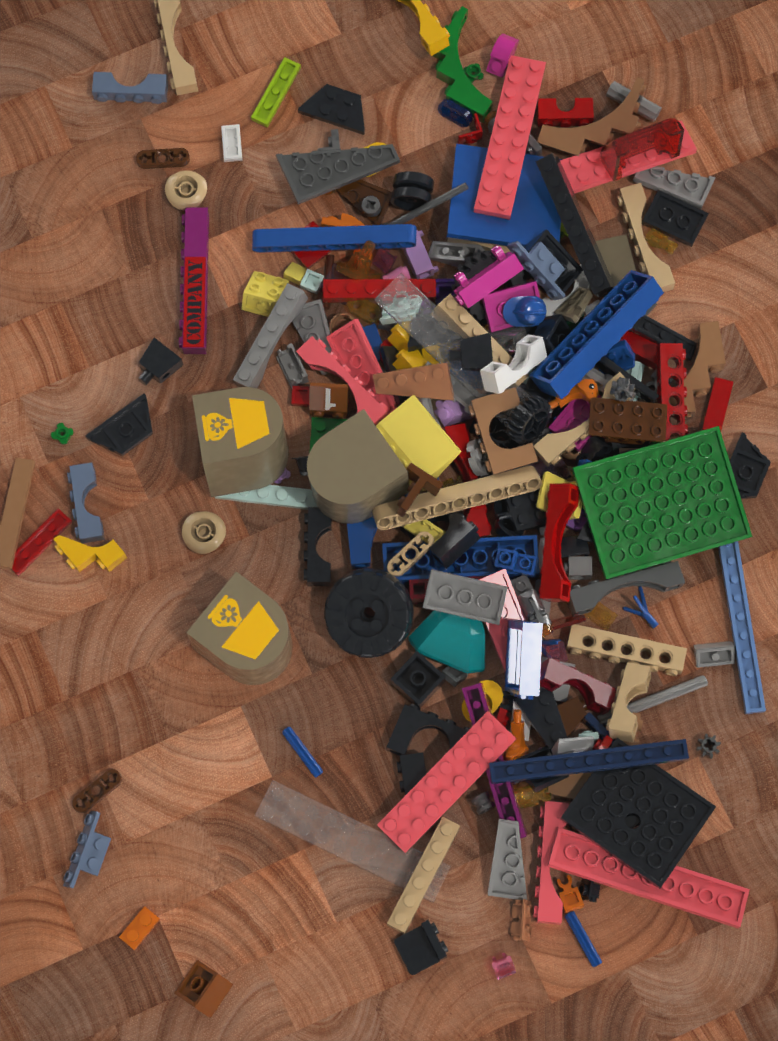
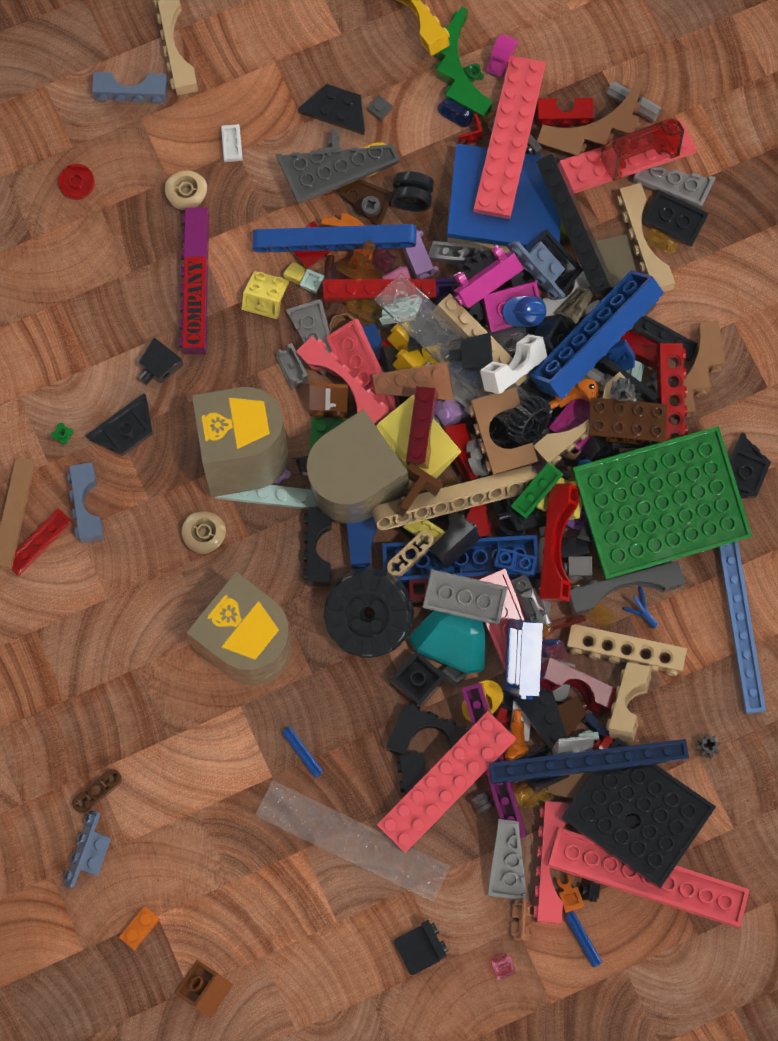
yellow arch [53,535,127,572] -> none
reddish brown beam [136,148,190,169] -> none
light grey arch [233,283,308,388] -> none
lime plate [251,57,301,128] -> none
red plate [291,386,310,407] -> none
dark grey bar [382,183,469,225] -> none
tan arch [387,816,460,934] -> none
light grey axle [597,675,708,726] -> none
light grey slope [693,641,735,668] -> none
red tile [702,377,734,431] -> none
none -> red tile [58,164,95,200]
none -> dark grey plate [367,95,393,121]
none -> dark red arch [406,386,439,469]
none -> green plate [511,462,563,518]

